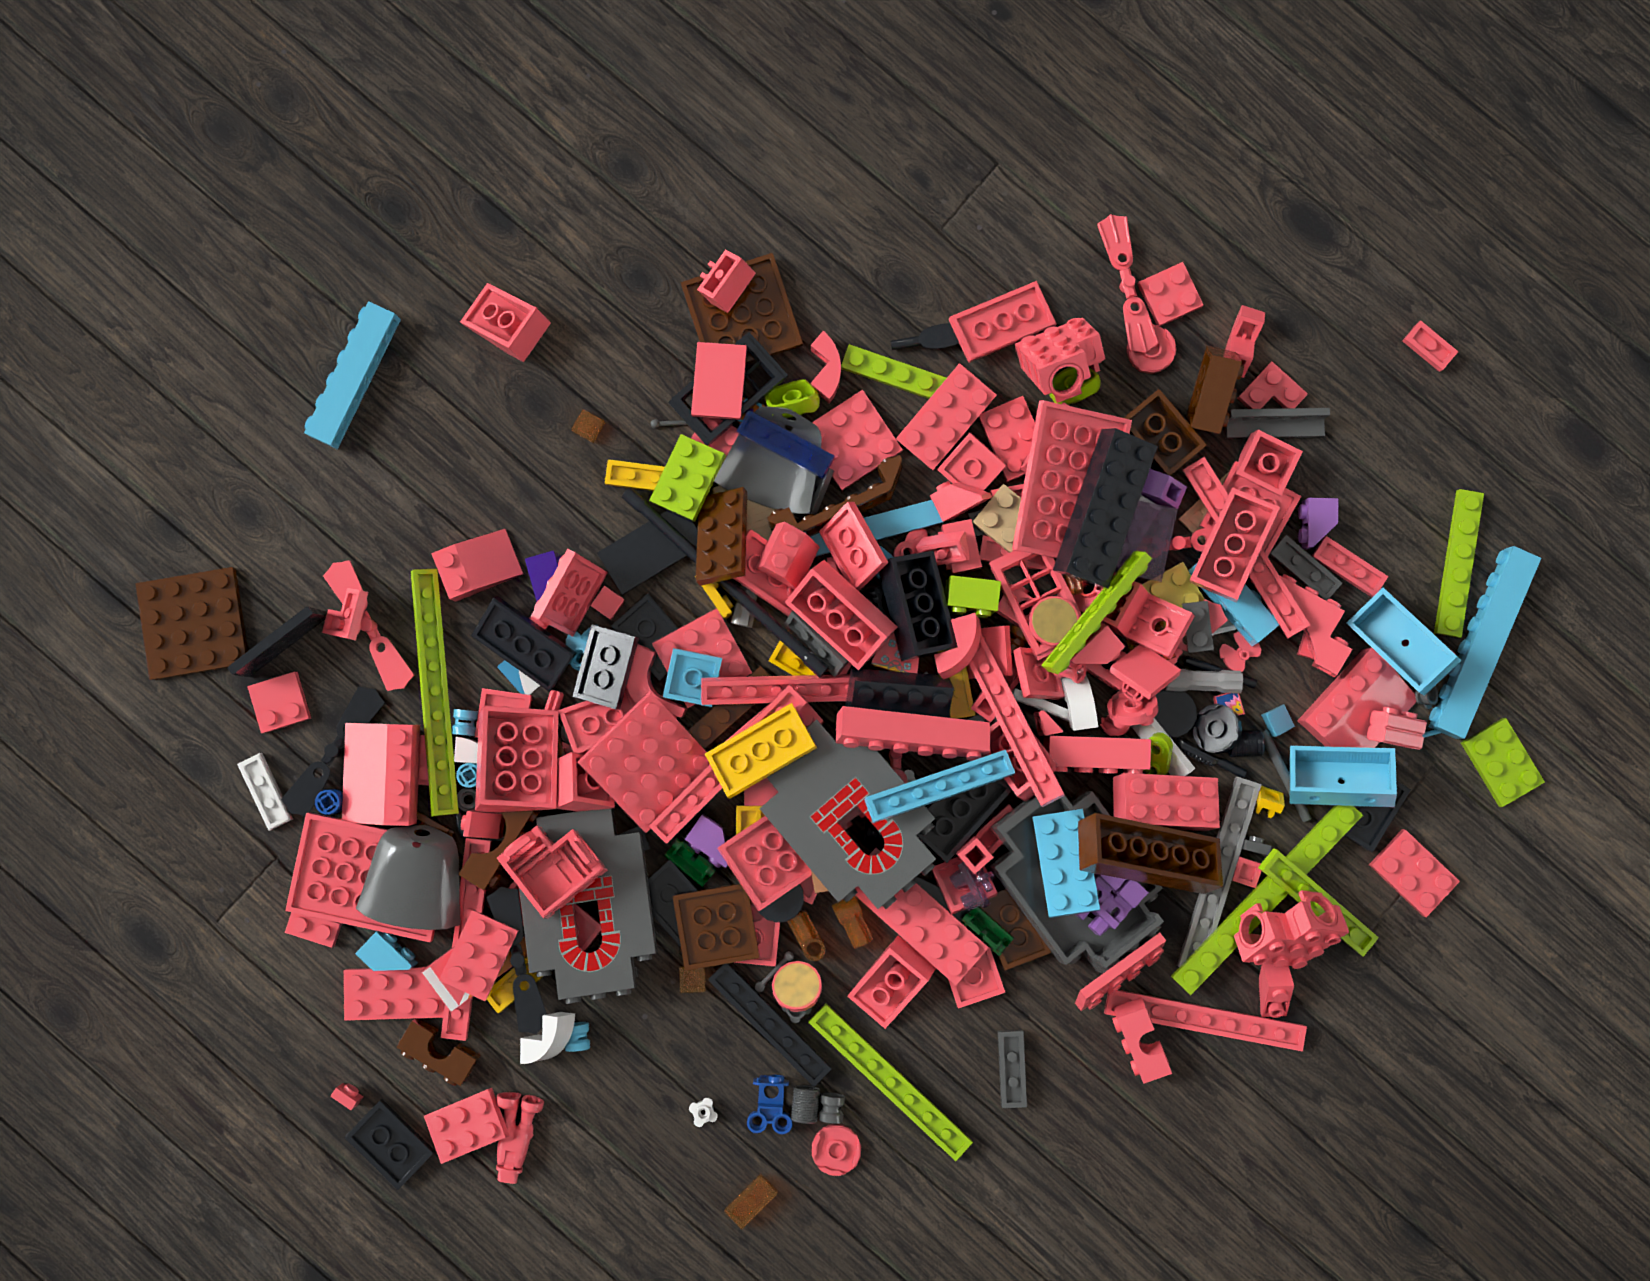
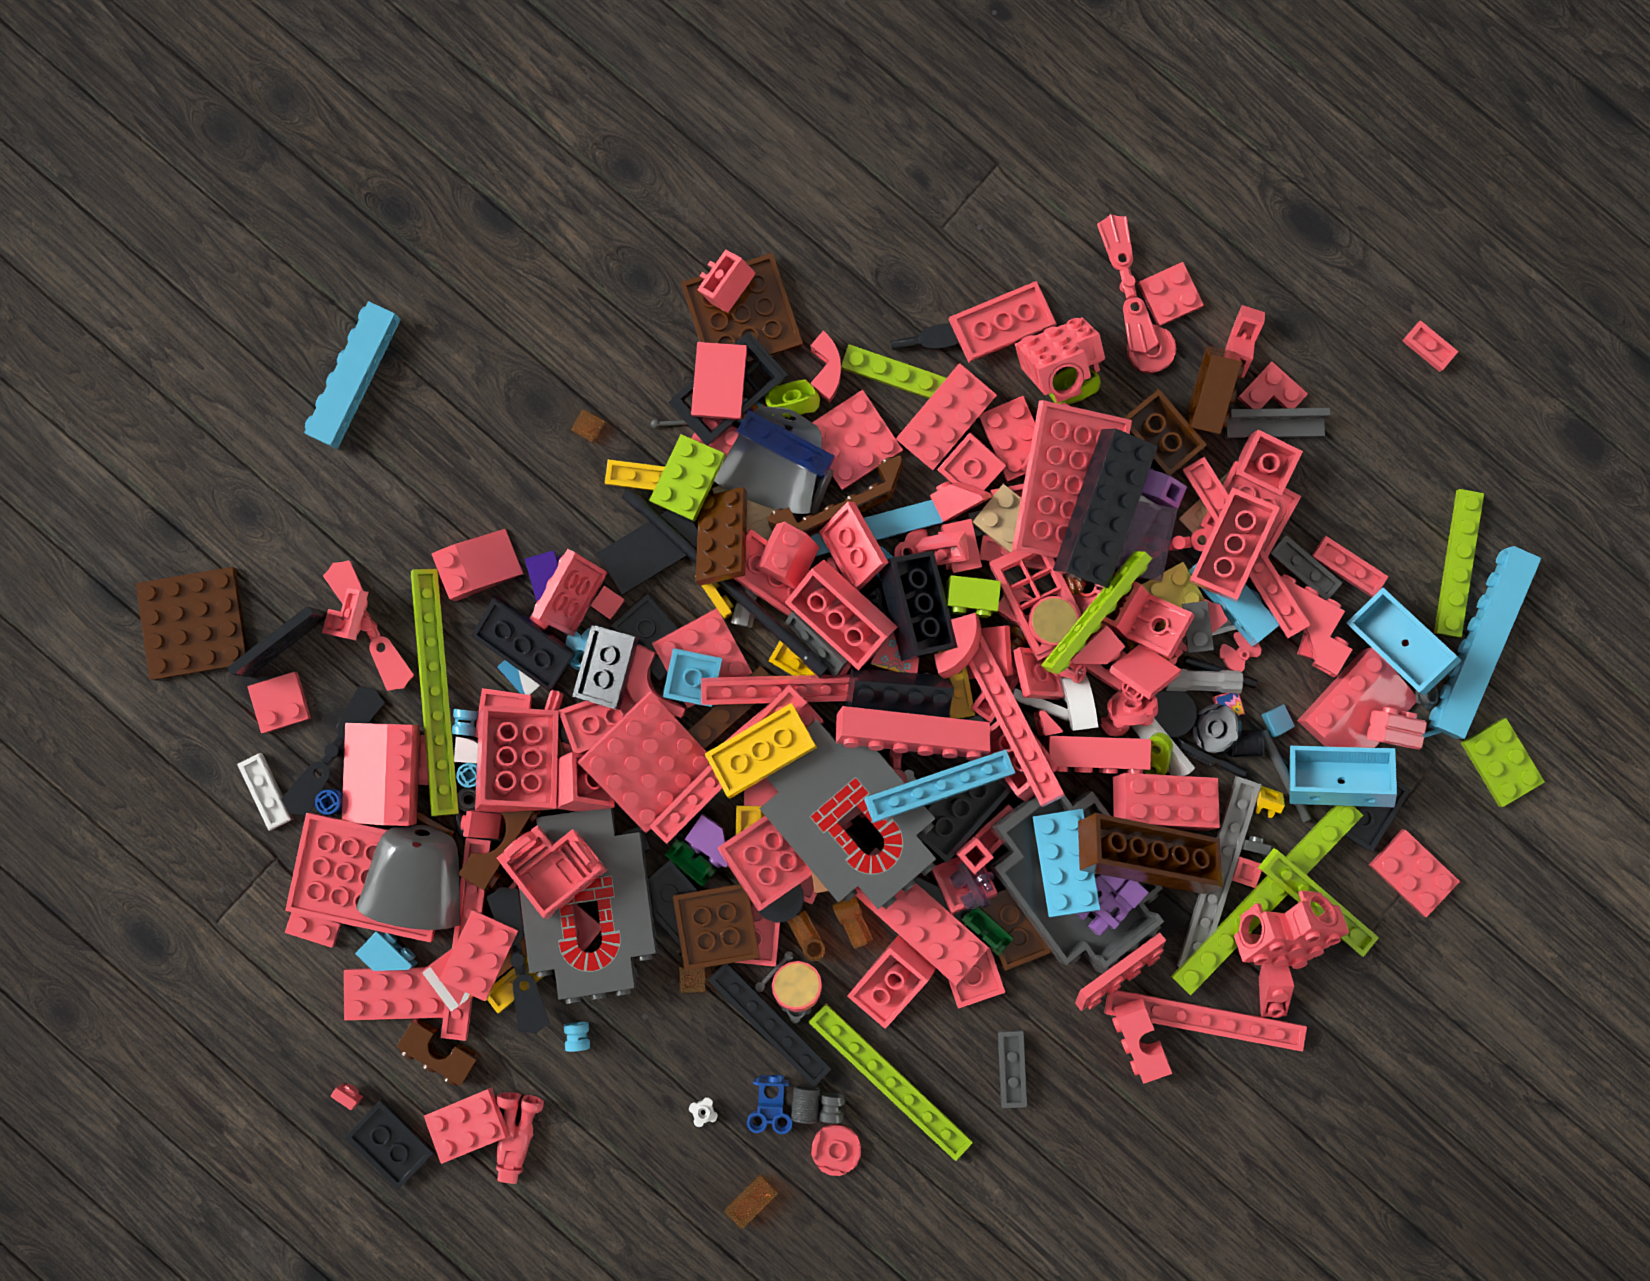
coral slope [460,283,551,362] -> none
white brick [520,1012,575,1064] -> none
medium lavender slope [1298,498,1338,550] -> none

